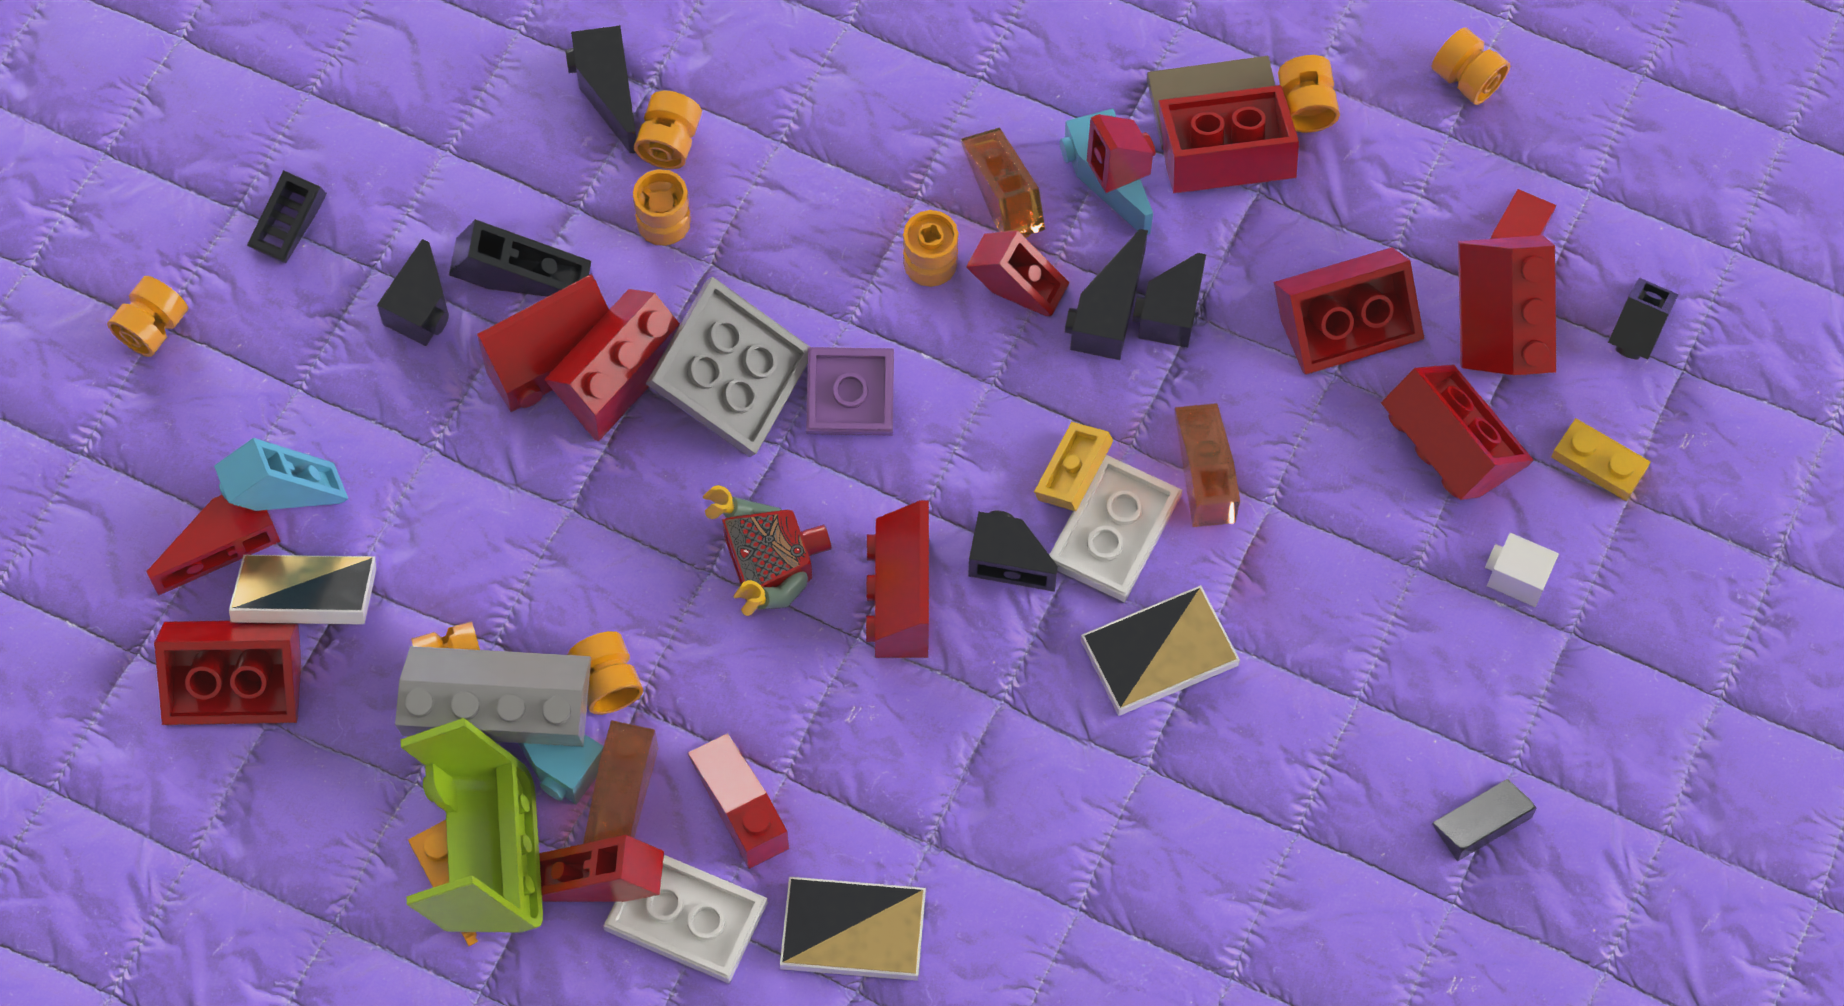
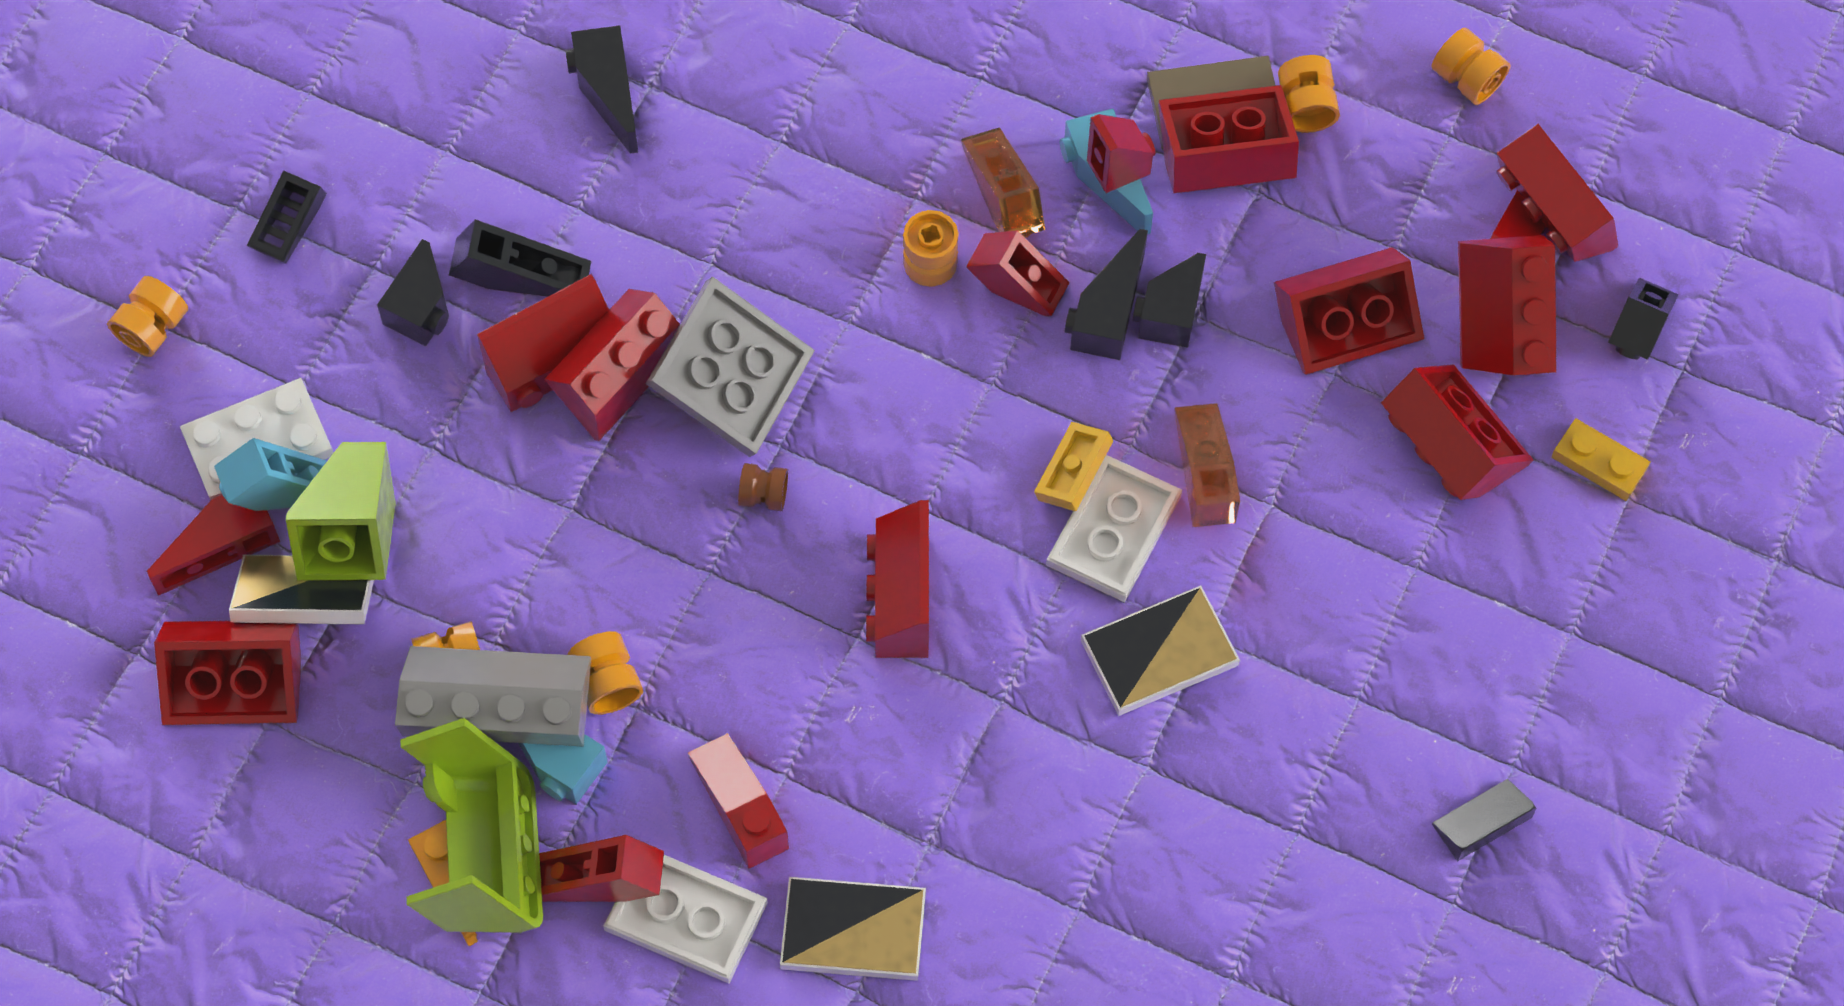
clear orange slope [583,720,659,844] -> none
light orange wheel [633,169,691,246] -> none
light orange wheel [634,90,702,169] -> none
torso [703,485,832,616] -> none
medium lavender tile [806,347,894,436] -> none
black slope [968,510,1058,592] -> none
white brick [1485,533,1559,607] -> none
none -> white plate [180,378,334,500]
none -> lime slope [286,442,396,580]
none -> dark orange wheel [738,463,788,511]
none -> red slope [1496,124,1618,262]

